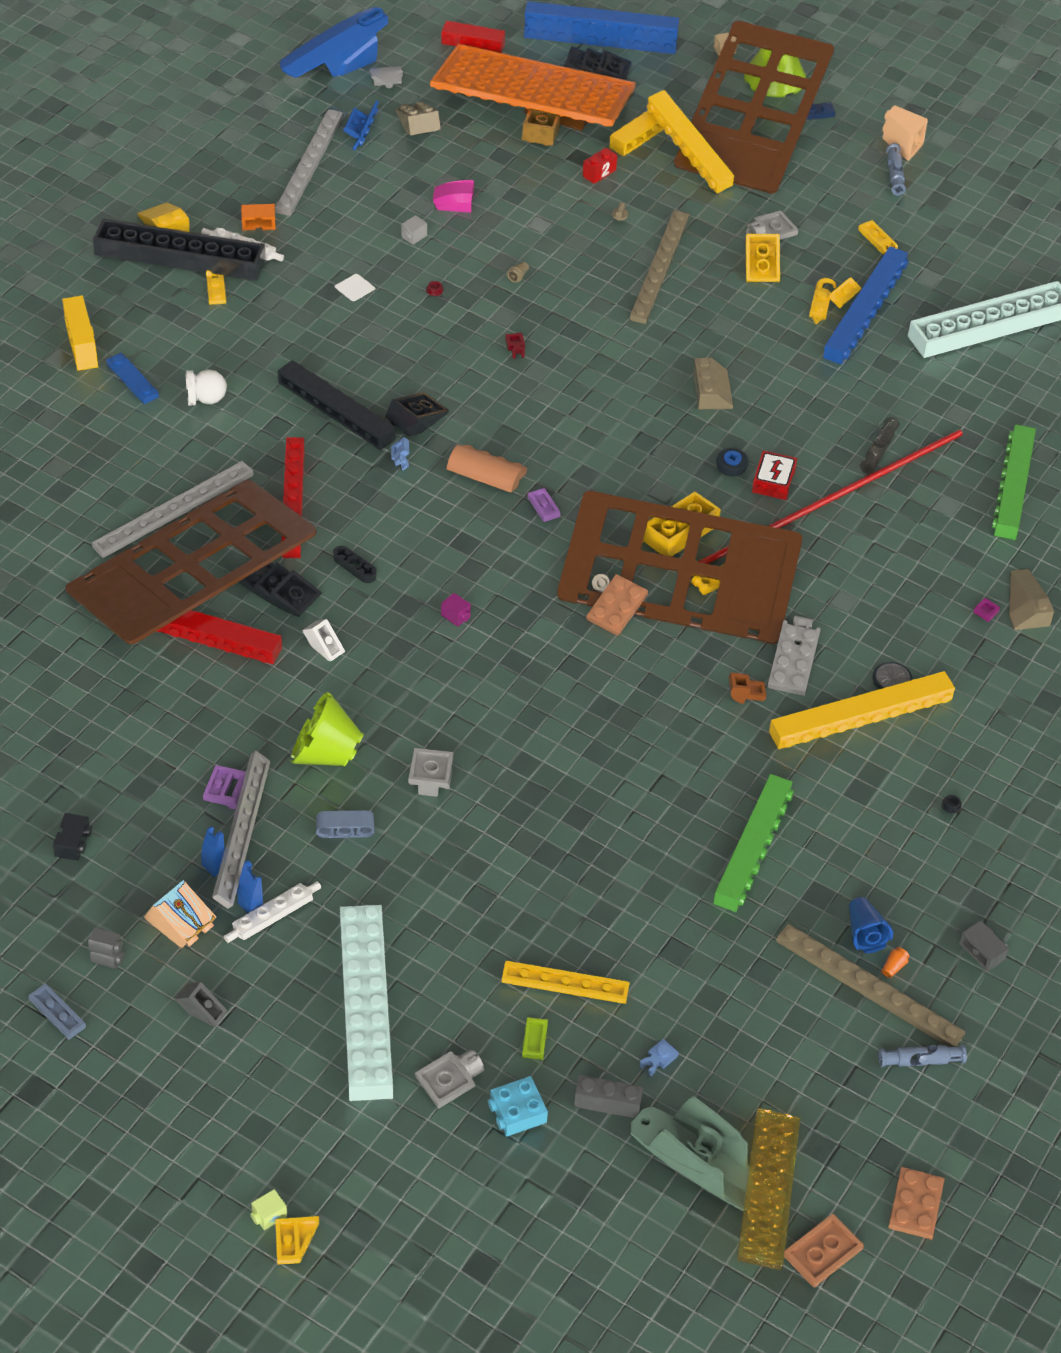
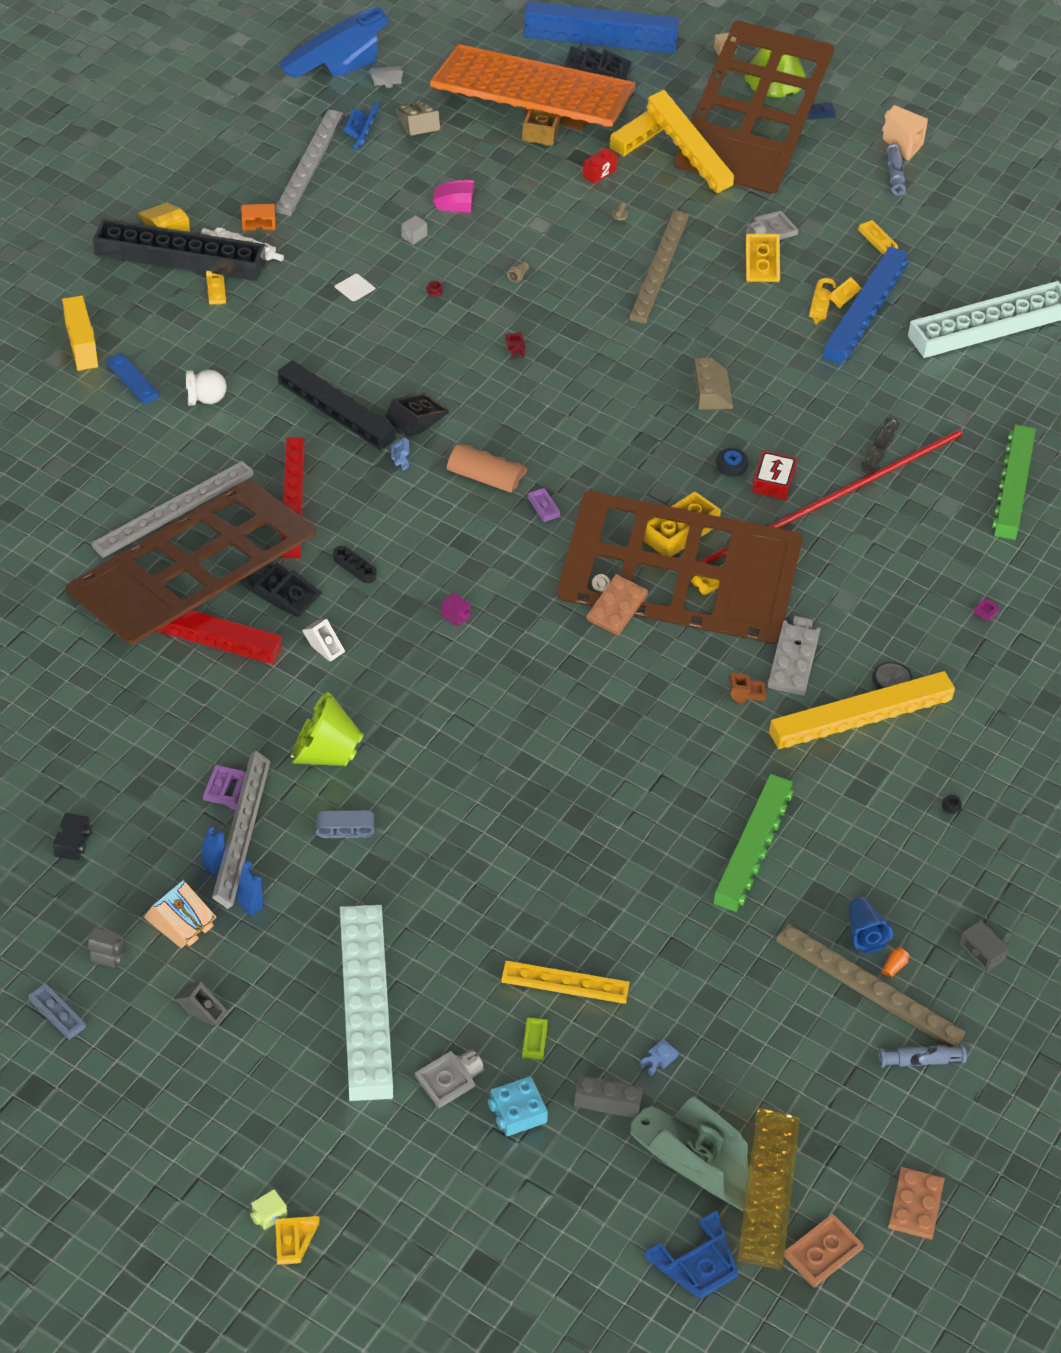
white plate [224,881,321,943] -> none
light grey panel [408,748,454,797] -> none
red brick [441,21,505,53] -> none
dark tan wedge [1009,569,1054,630] -> none
none -> blue wing [644,1211,738,1299]

